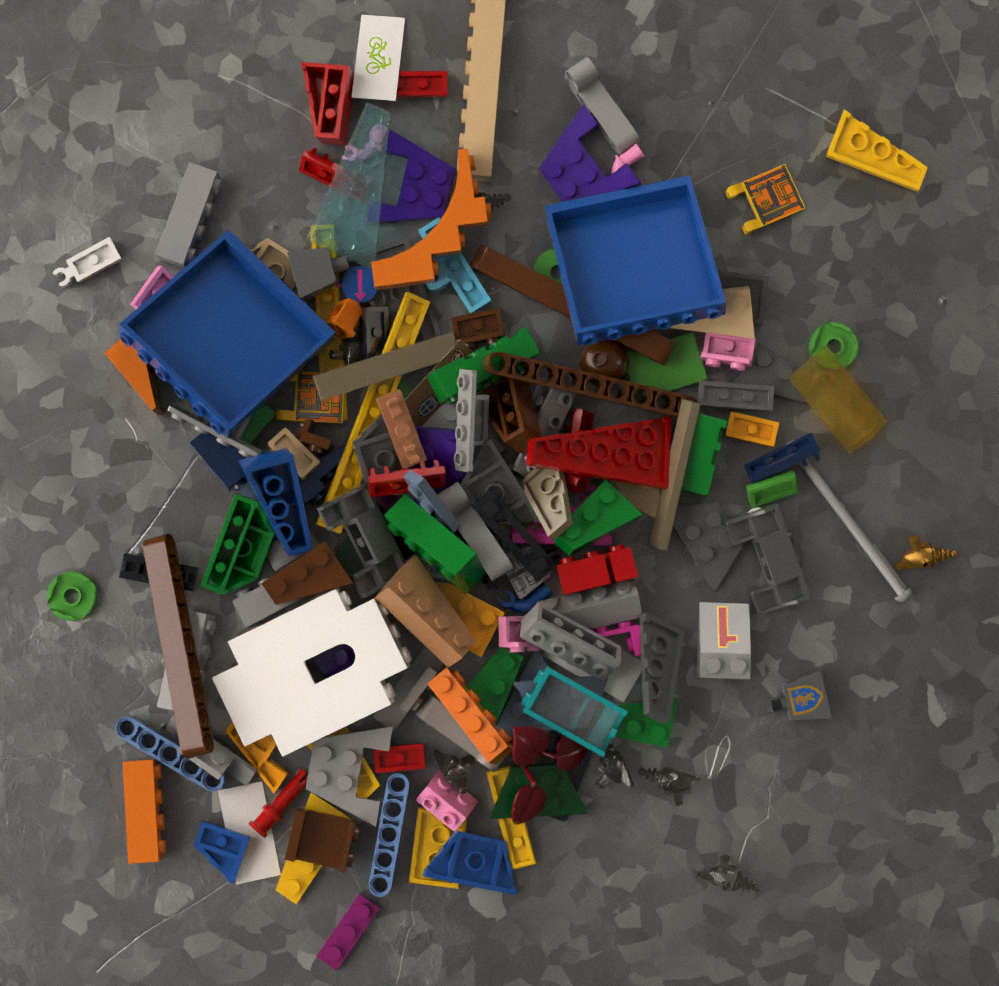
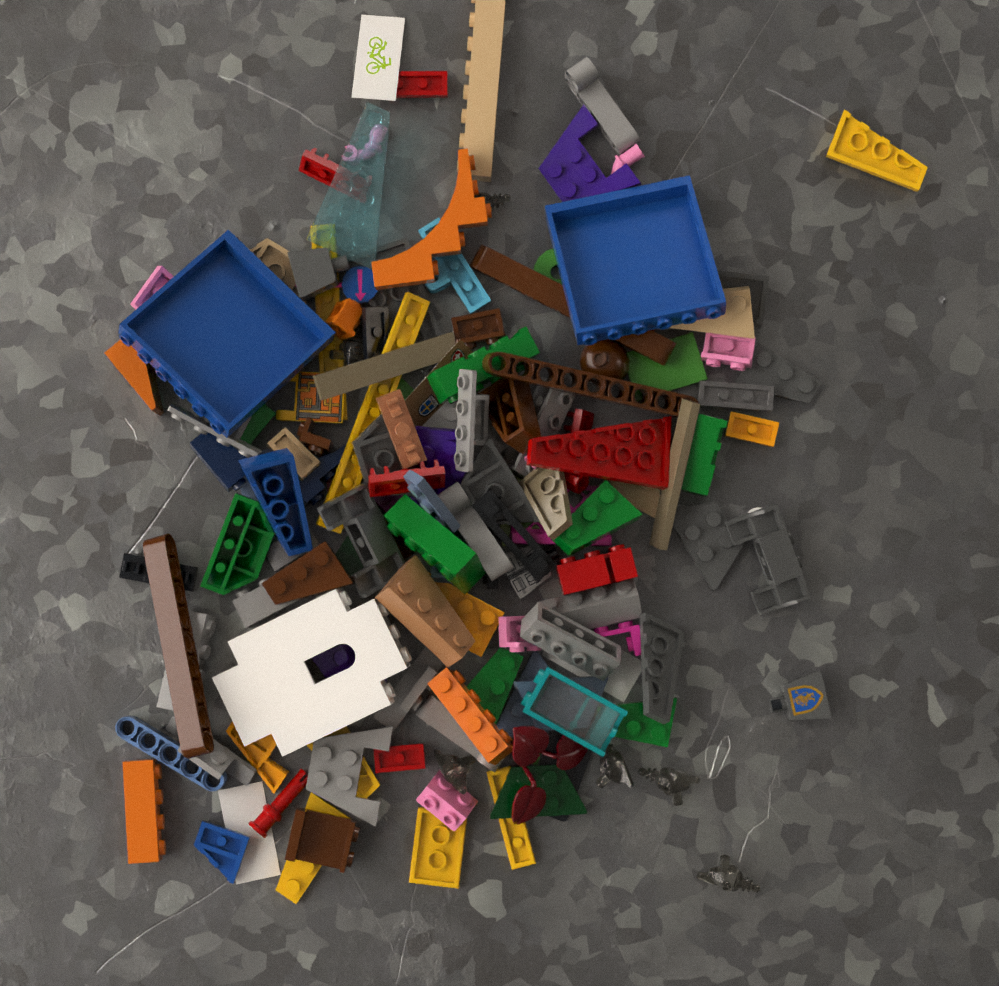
bright green tile [47,571,98,621] -> none
white plate [53,237,123,288] -> none
light grey brick [155,162,222,268] -> none
red wedge [301,62,354,146] -> none
magenta plate [316,893,380,971] -> none
dark purple wing [366,130,455,224] -> none
medium blue beam [369,772,410,897] -> none
blue wing [422,830,517,895] -> none
blue piece [498,582,553,612] -> none
light grey slope [697,602,751,679] -> none
flag [725,164,805,235] -> none
dark blue plate [744,433,820,484] -> none
bright green tile [746,470,798,508] -> none
light grey bar [786,439,912,602] -> none
clear yellow slope [788,346,887,453] -> none
bright green tile [808,322,859,372] -> none
pearl gold piece [894,535,958,570] -> none

